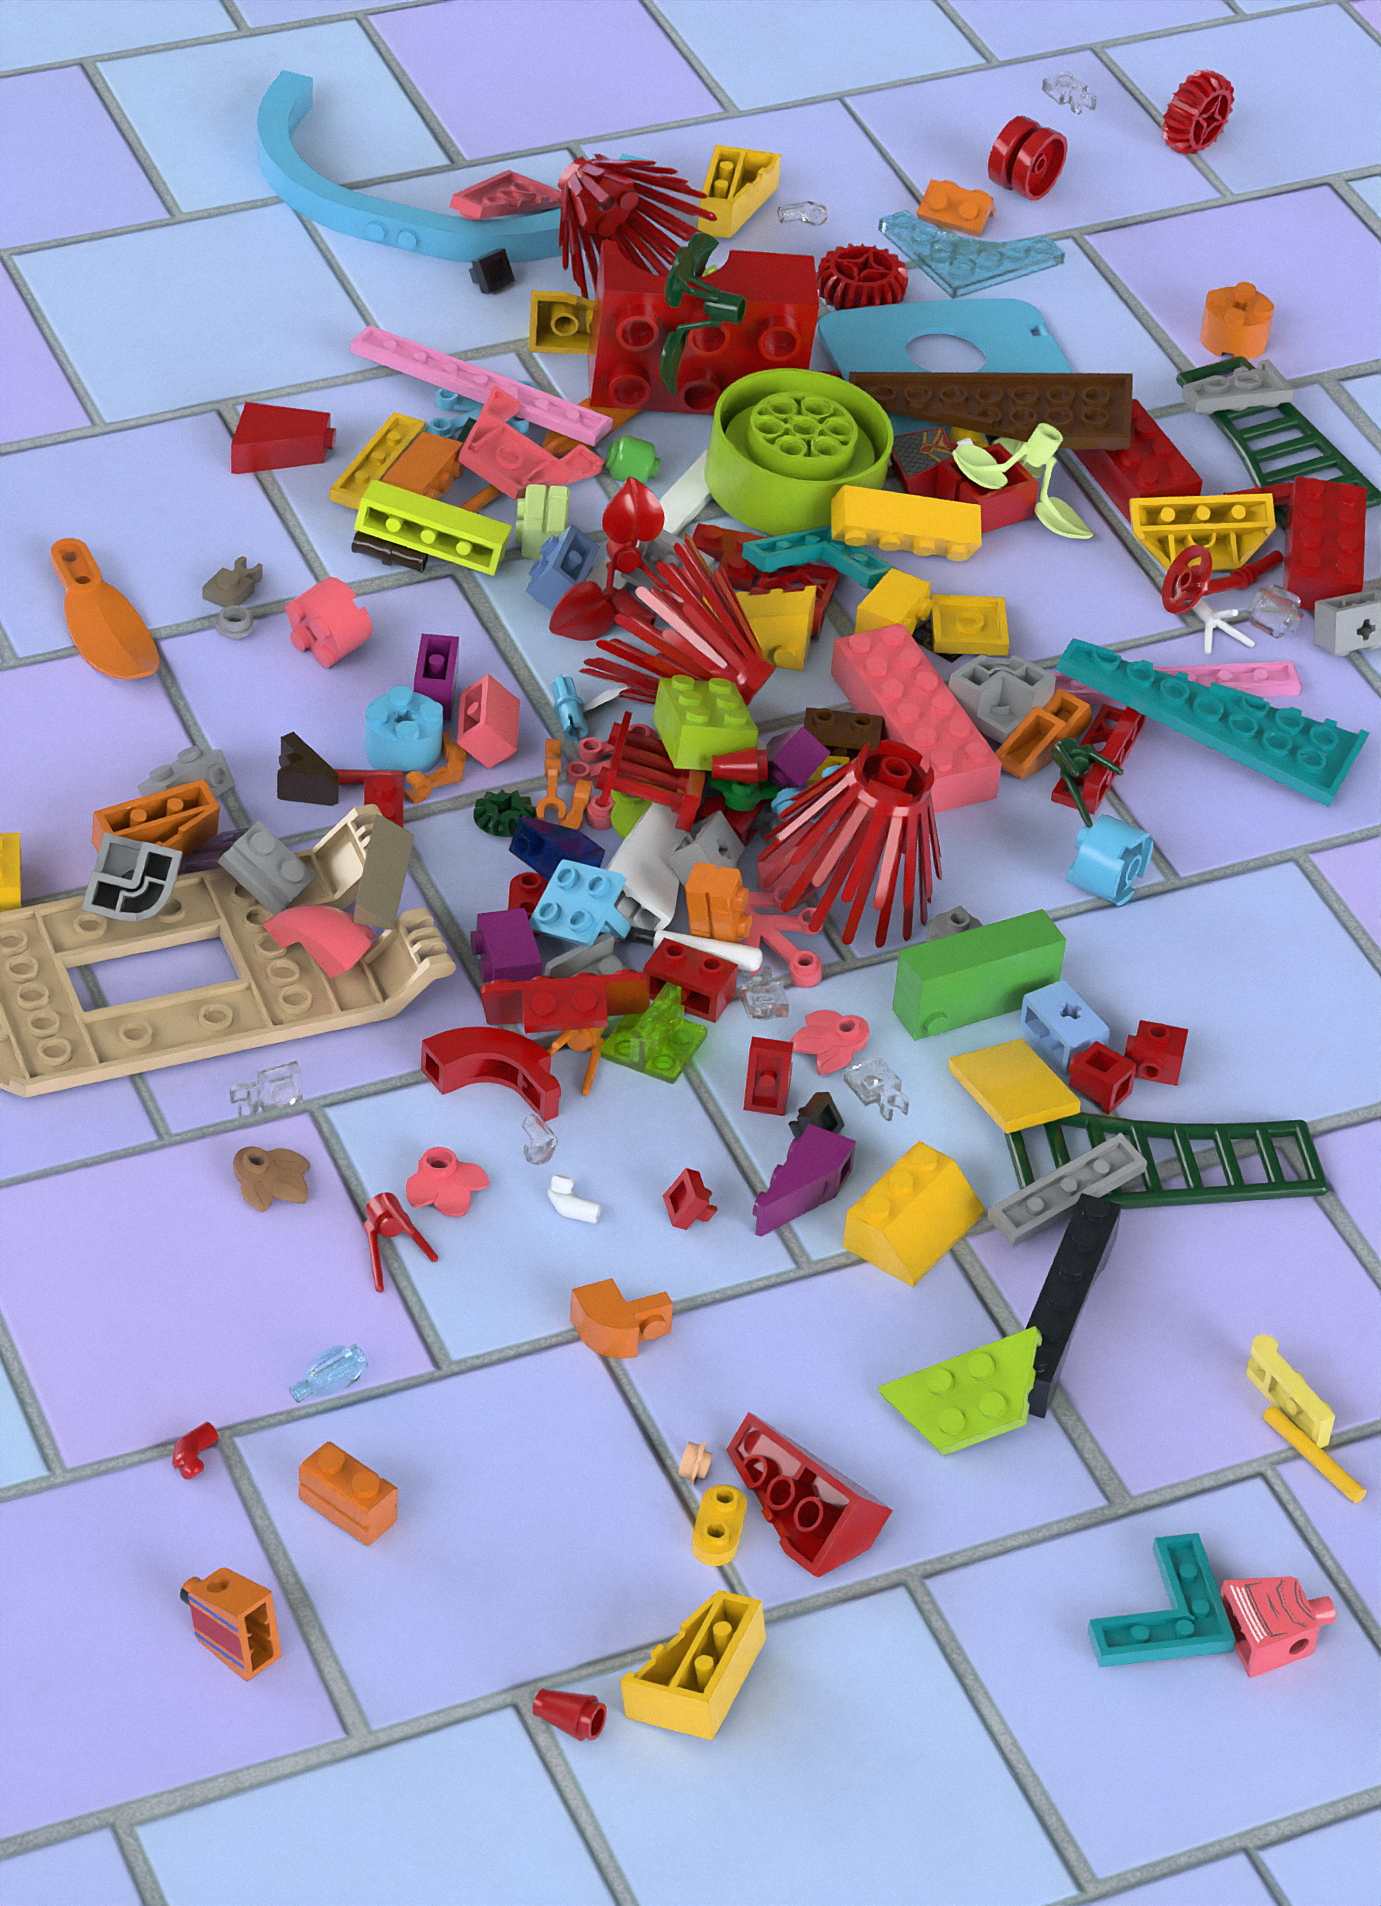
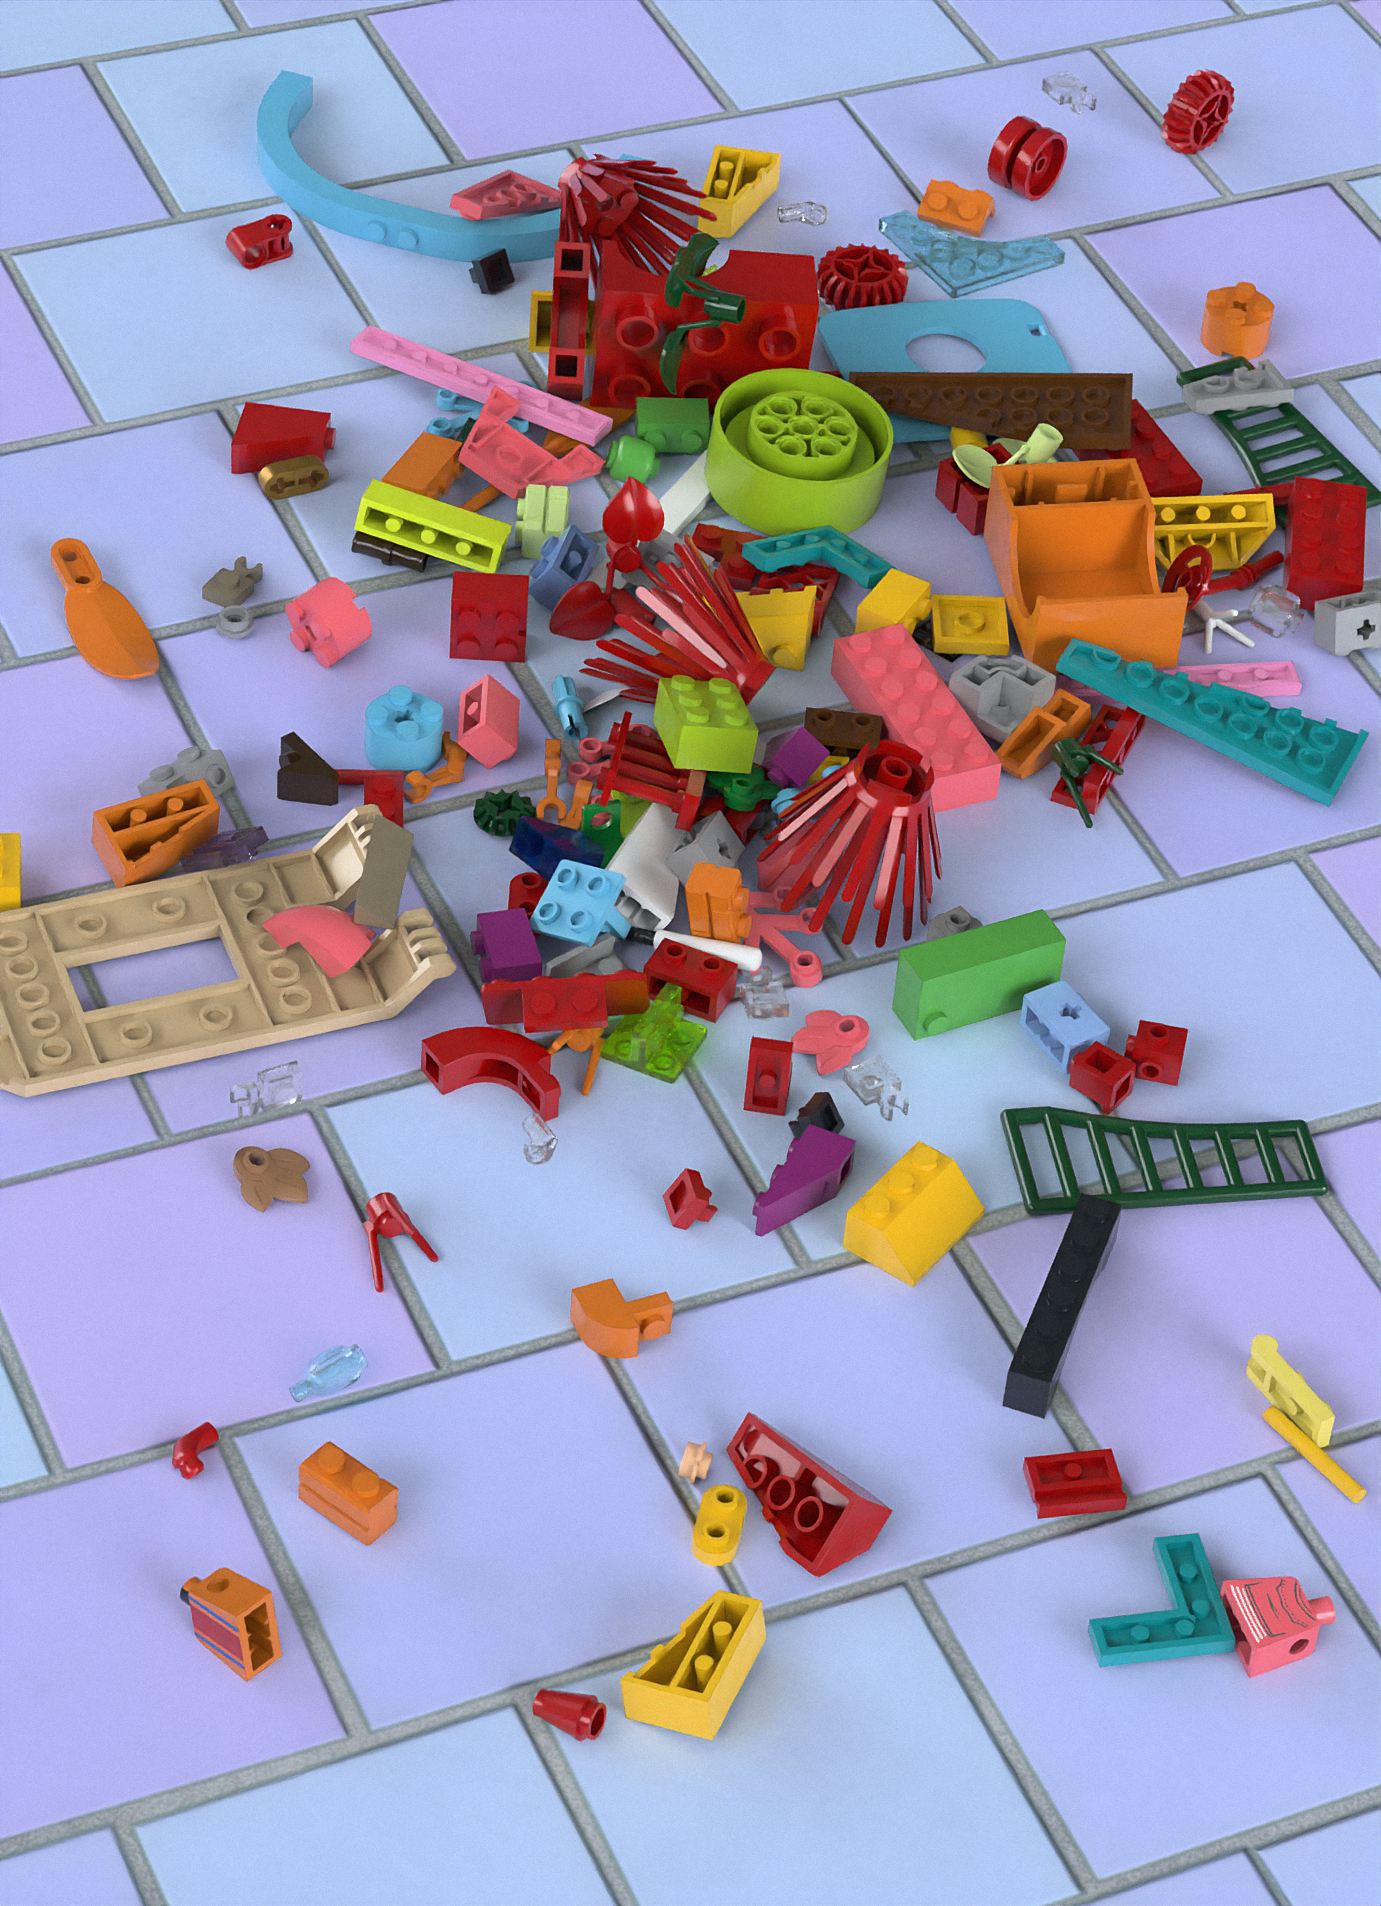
light grey brick [81,832,183,922] -> none
light grey plate [217,821,317,915] -> none
yellow plate [329,412,426,510] -> none
coral plate [406,1147,490,1217] -> none
magenta brick [413,633,460,721] -> none
white arm [548,1174,601,1224] -> none
red cone [711,746,768,785] -> none
yellow brick [831,485,982,561] -> none
lime wing [878,1326,1042,1456] -> none
torso [890,427,973,498] -> none
yellow tile [949,1038,1080,1134] -> none
light grey plate [987,1133,1147,1247] -> none
medium azure brick [1066,814,1153,906] -> none
none -> red piece [225,214,293,270]
none -> pearl gold beam [258,455,329,500]
none -> red piece [449,571,529,663]
none -> red arch [547,241,591,401]
none -> green bracket [580,799,624,869]
none -> bright green brick [635,397,710,454]
none -> orange piece [983,458,1188,674]
none -> red plate [1023,1448,1127,1519]

